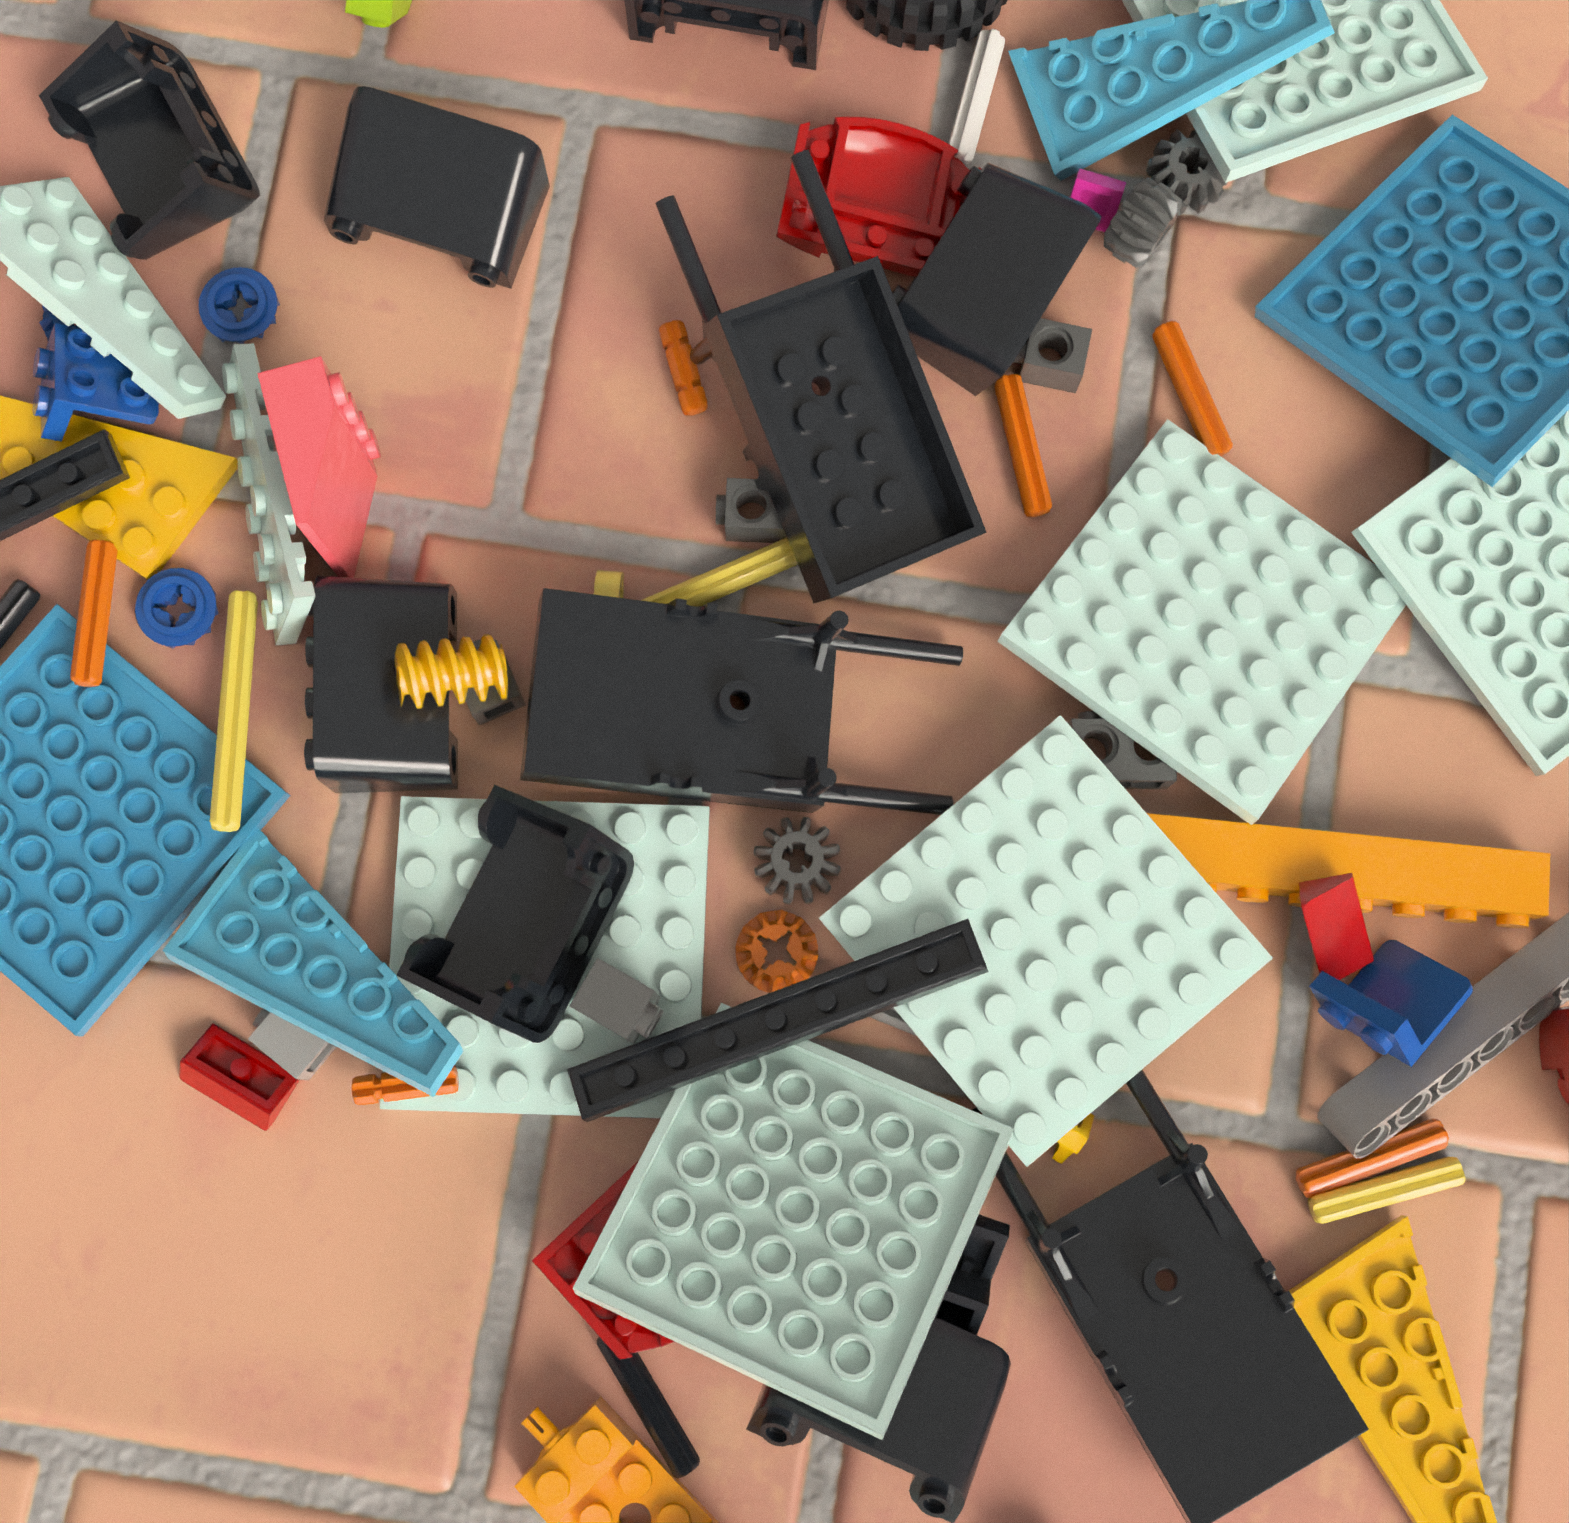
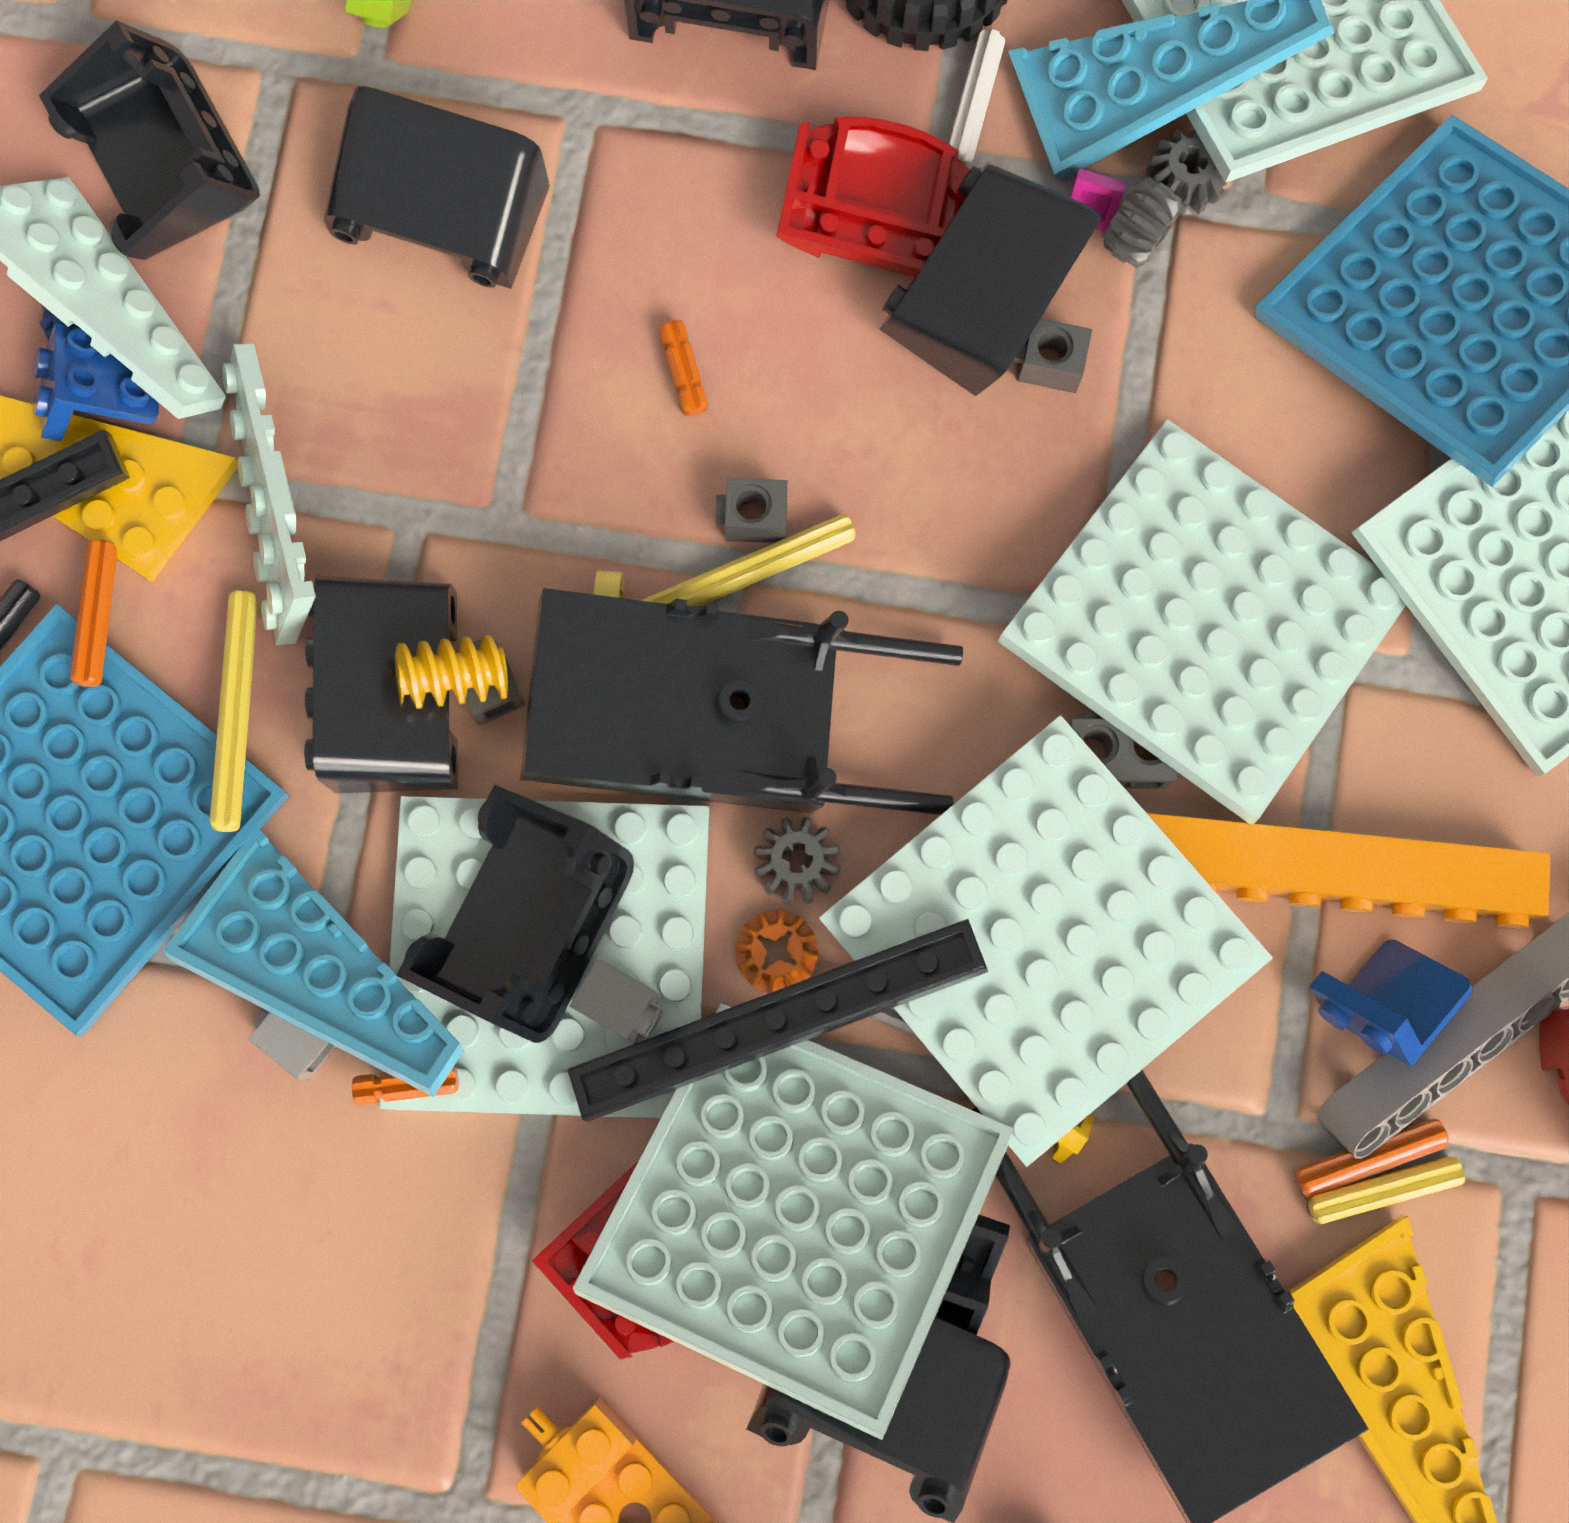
blue gear [135,568,219,649] -> none
red slope [179,1023,300,1131] -> none
blue gear [199,267,280,344] -> none
coral slope [257,356,381,578] -> none
black axle [597,1337,700,1478] -> none
black piece [655,149,987,603] -> none
orange axle [994,374,1052,517] -> none
orange axle [1152,321,1233,456] -> none
slope [1299,873,1374,980] -> none

